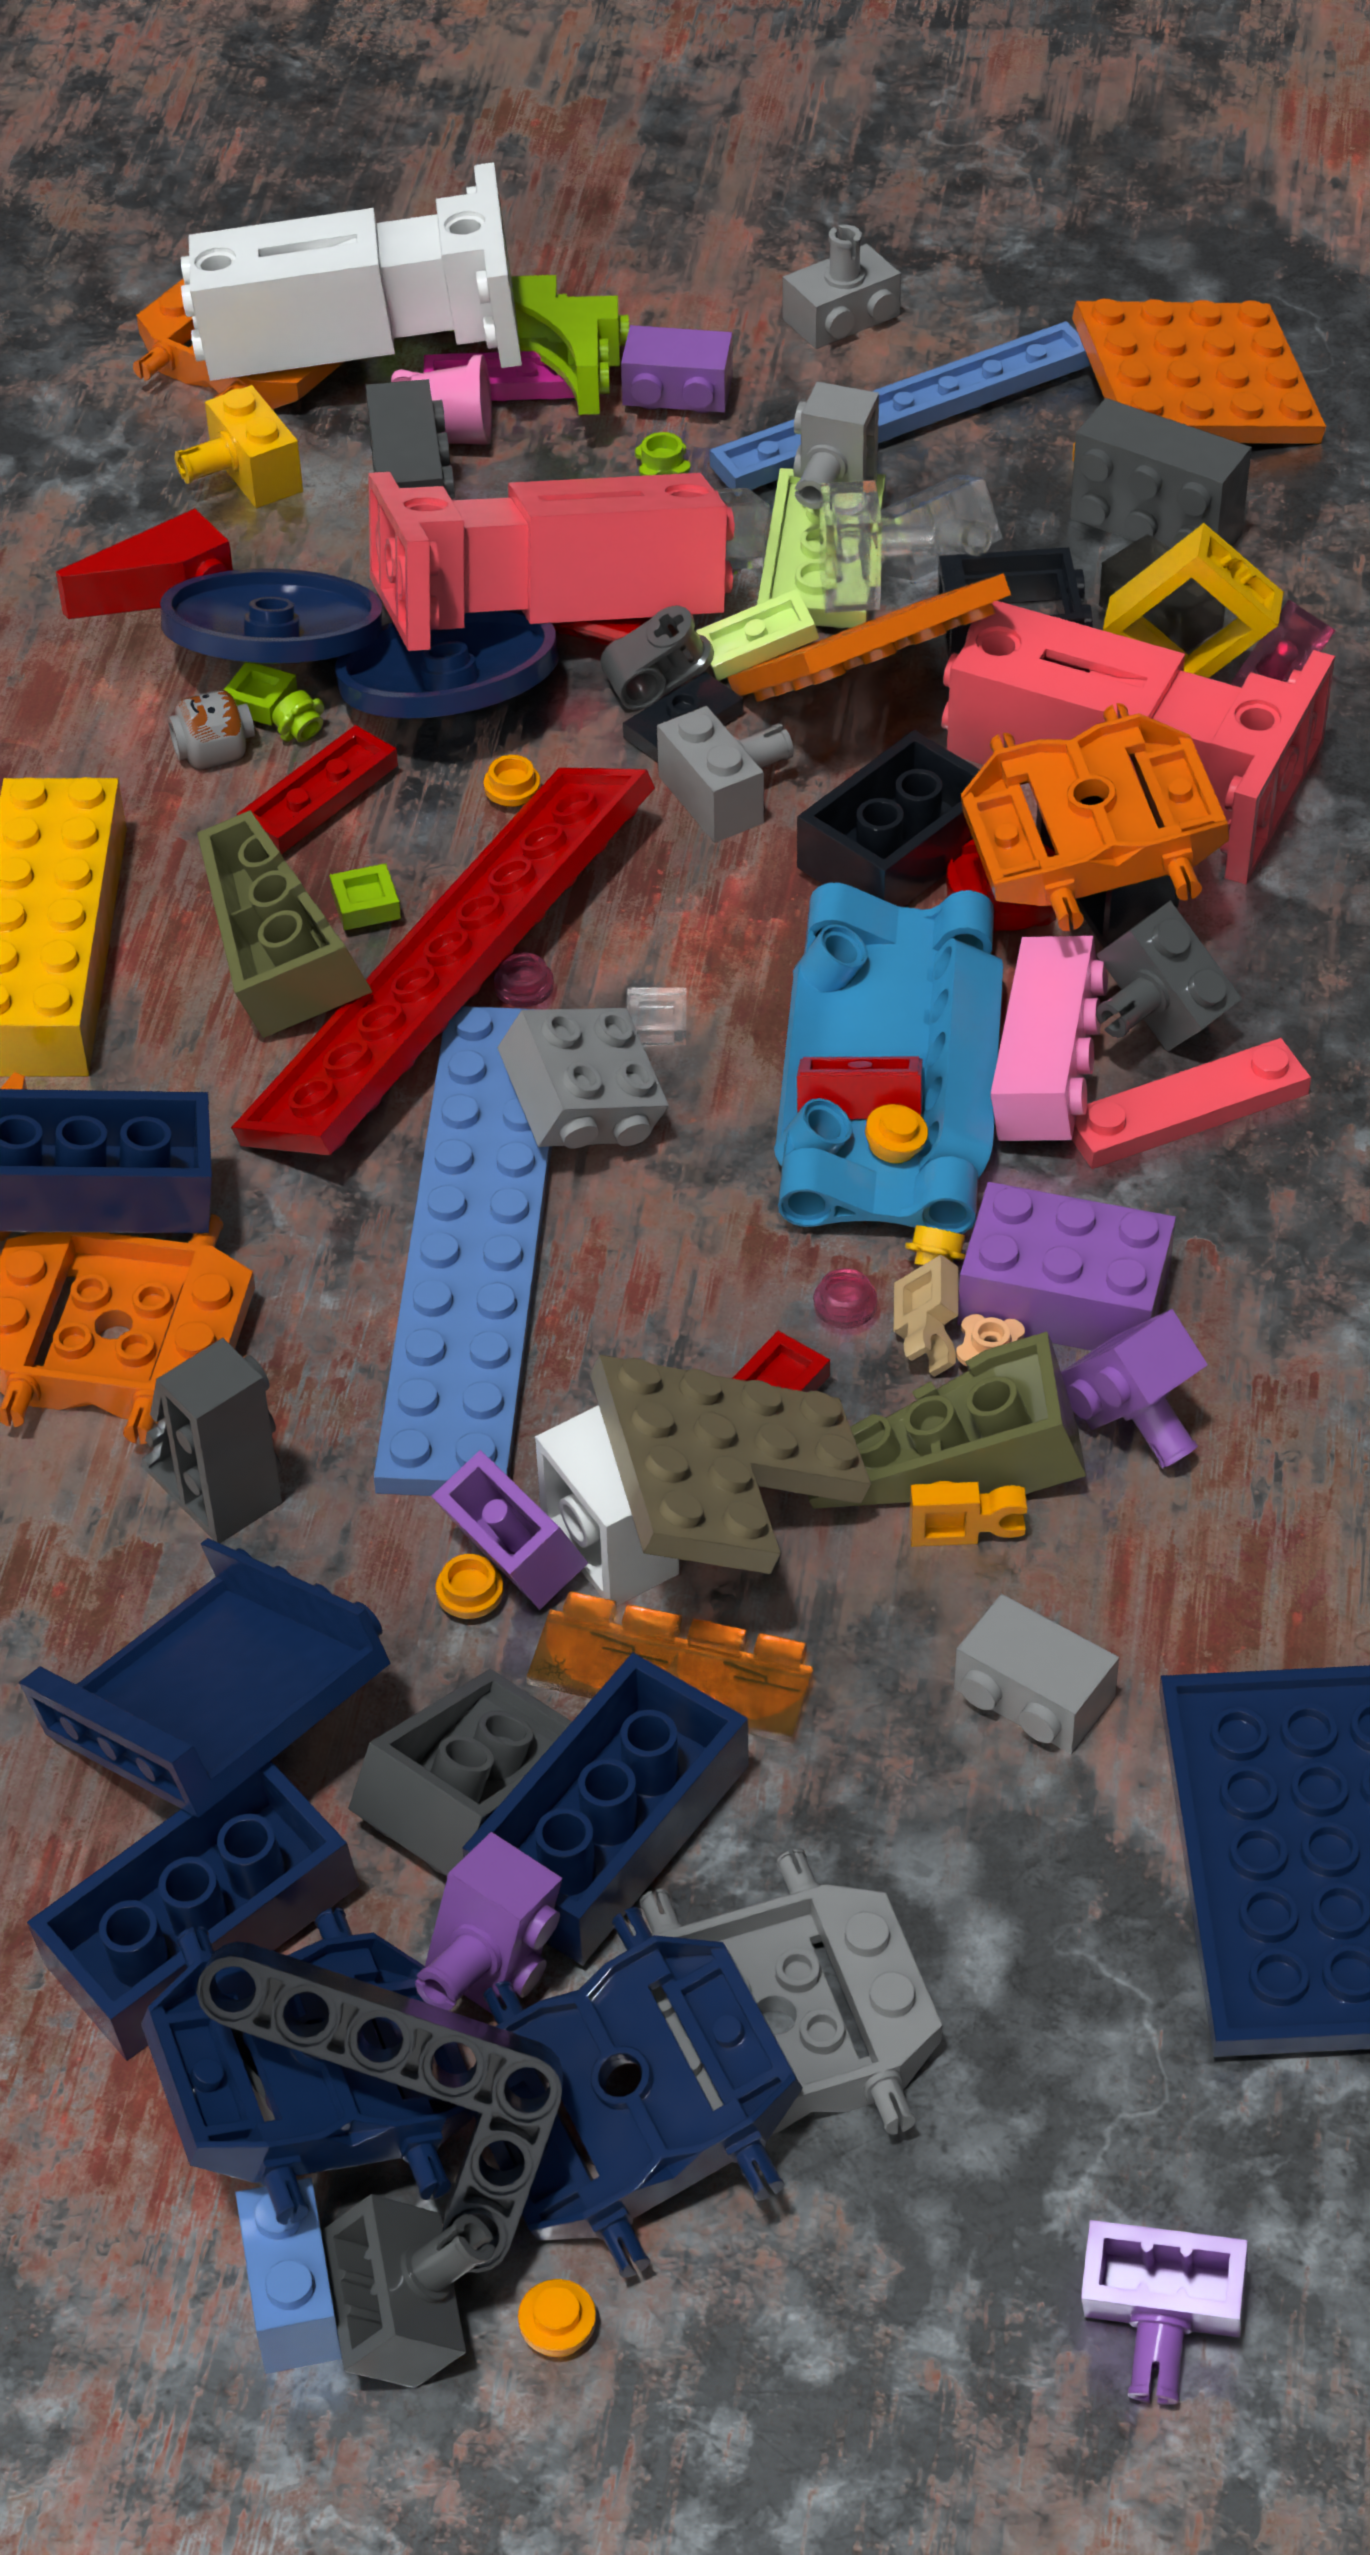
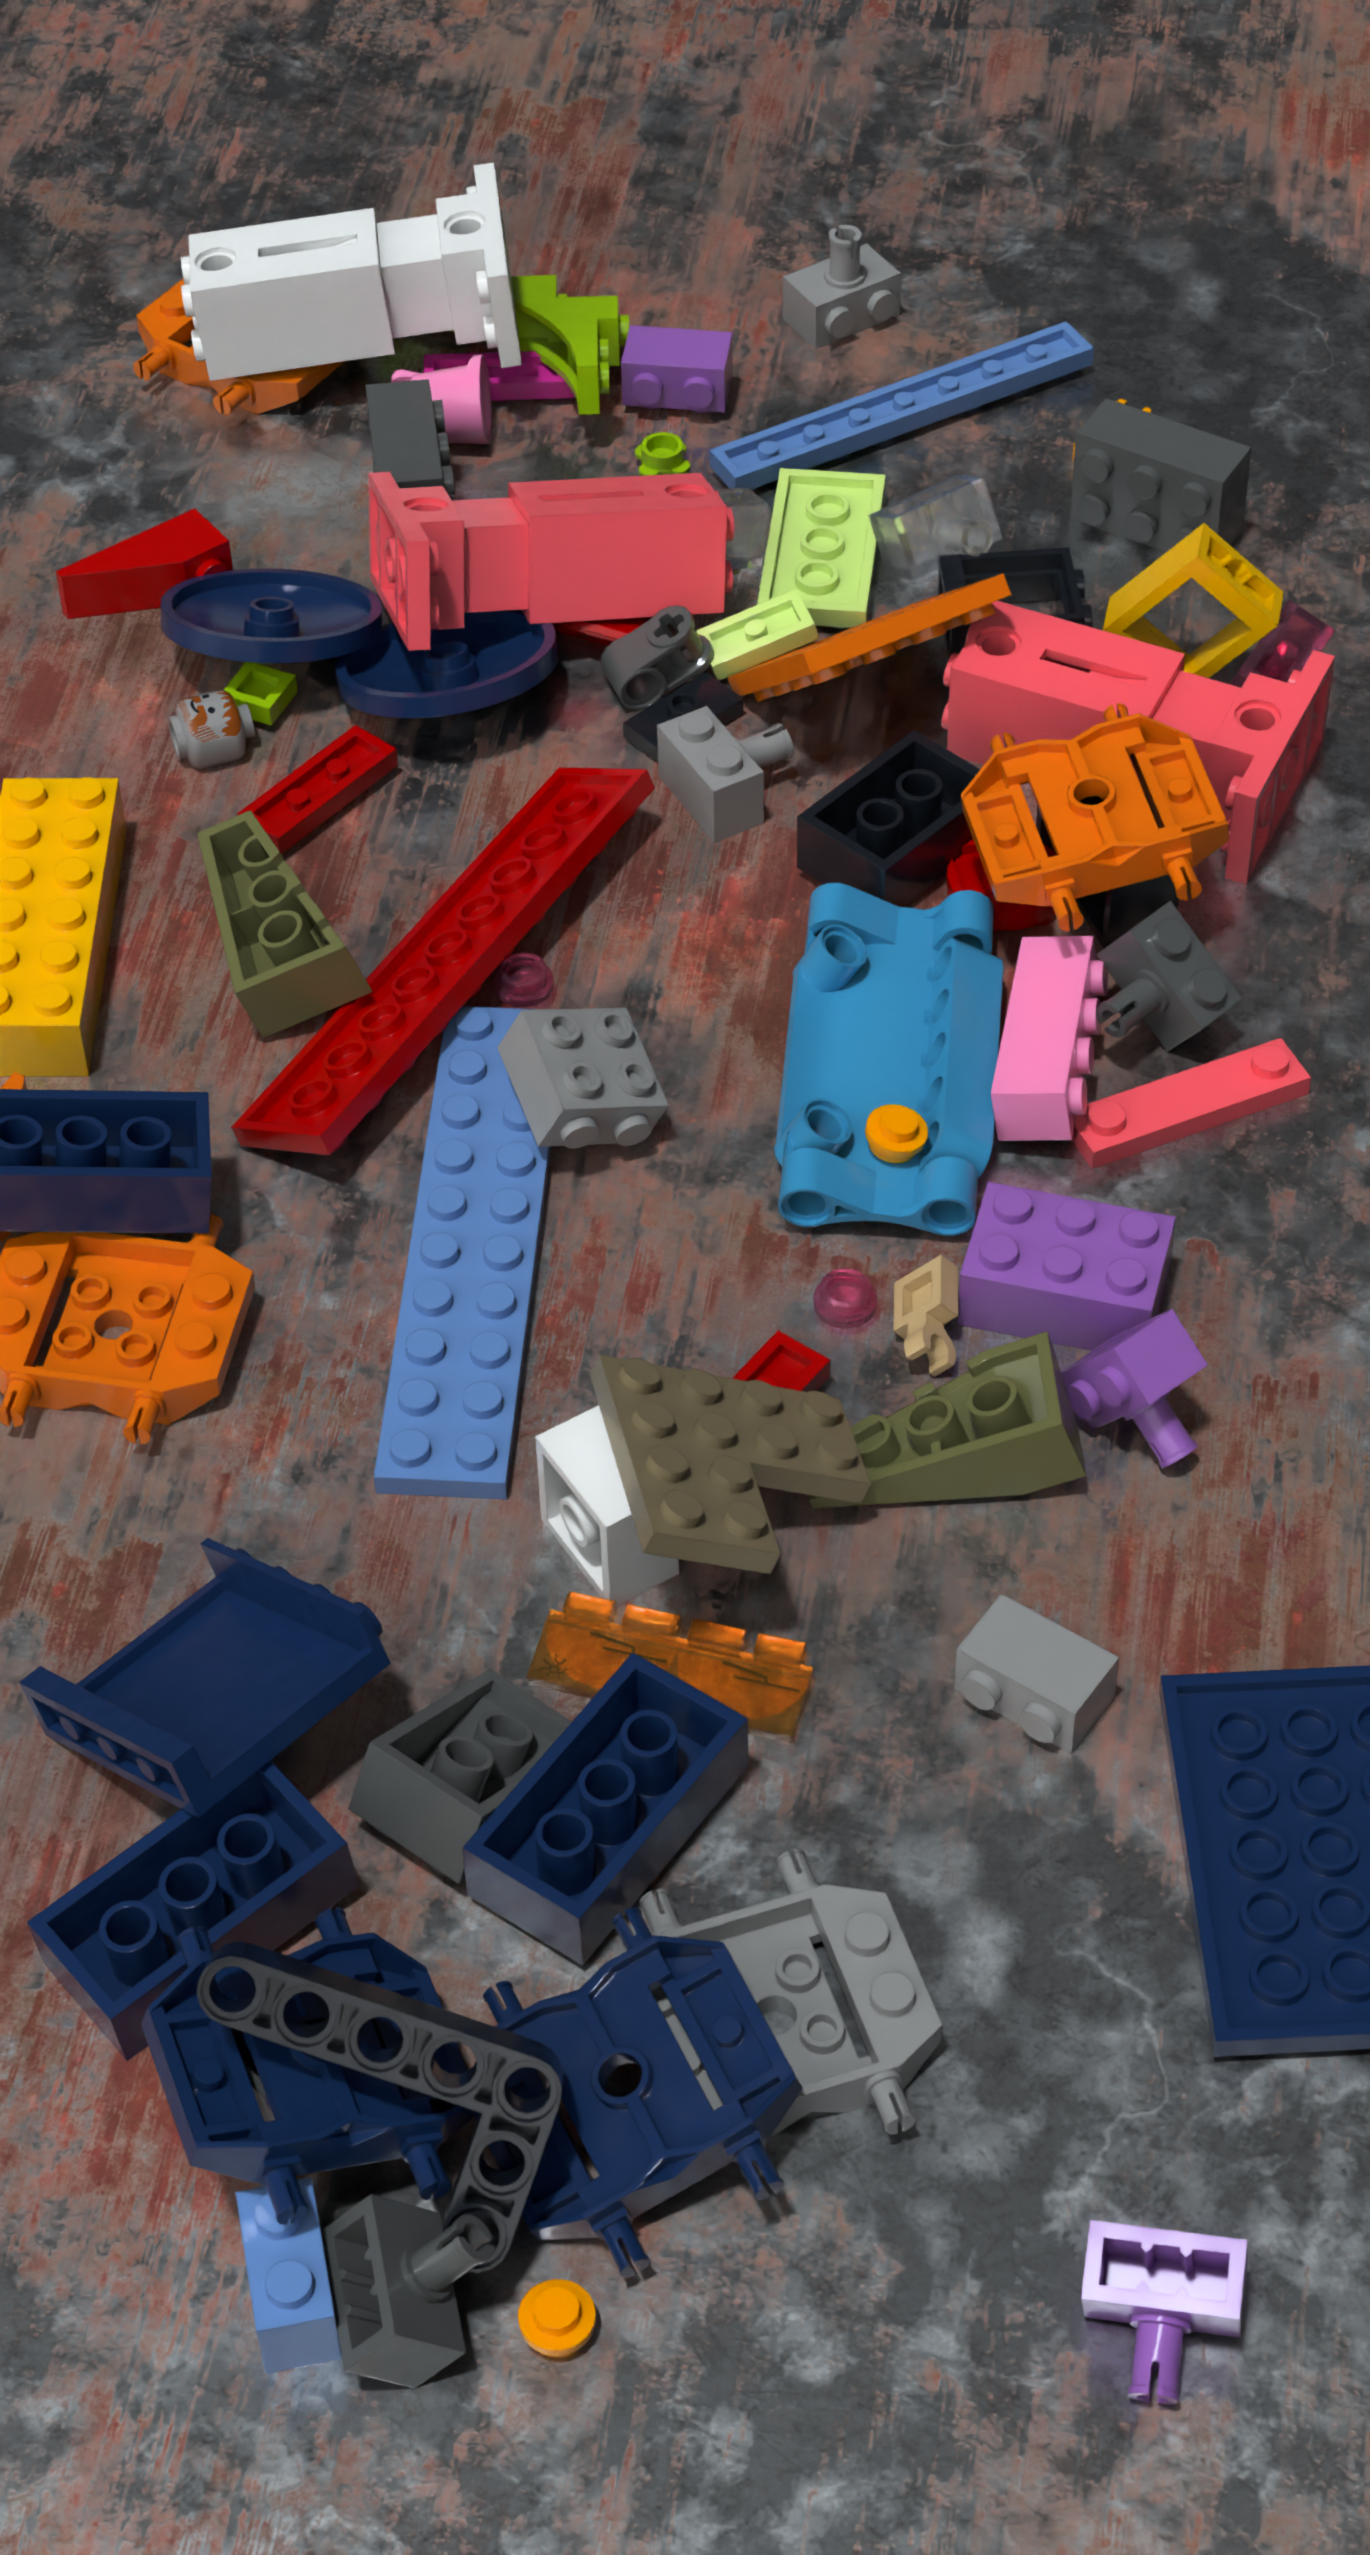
dark grey wedge [141,1338,282,1543] -> none
yellow brick [174,385,303,509] -> none
lime plate [272,690,324,742] -> none
lime plate [329,863,401,931] -> none
medium lavender brick [415,1832,563,2014] -> none
medium lavender brick [431,1450,588,1610] -> none
light orange plate [435,1554,504,1619] -> none
light orange plate [484,755,541,807] -> none
clear tile [626,988,687,1045] -> none
light grey brick [793,381,879,512] -> none
red slope [797,1056,923,1119] -> none
clear brick [819,480,934,613] -> none
yellow plate [905,1225,966,1266] -> none
light orange plate [909,1481,1027,1547] -> none
light nougat plate [956,1314,1025,1366] -> none
orange plate [1072,299,1326,444] -> none
clear smoke brick [1099,534,1225,652] -> none

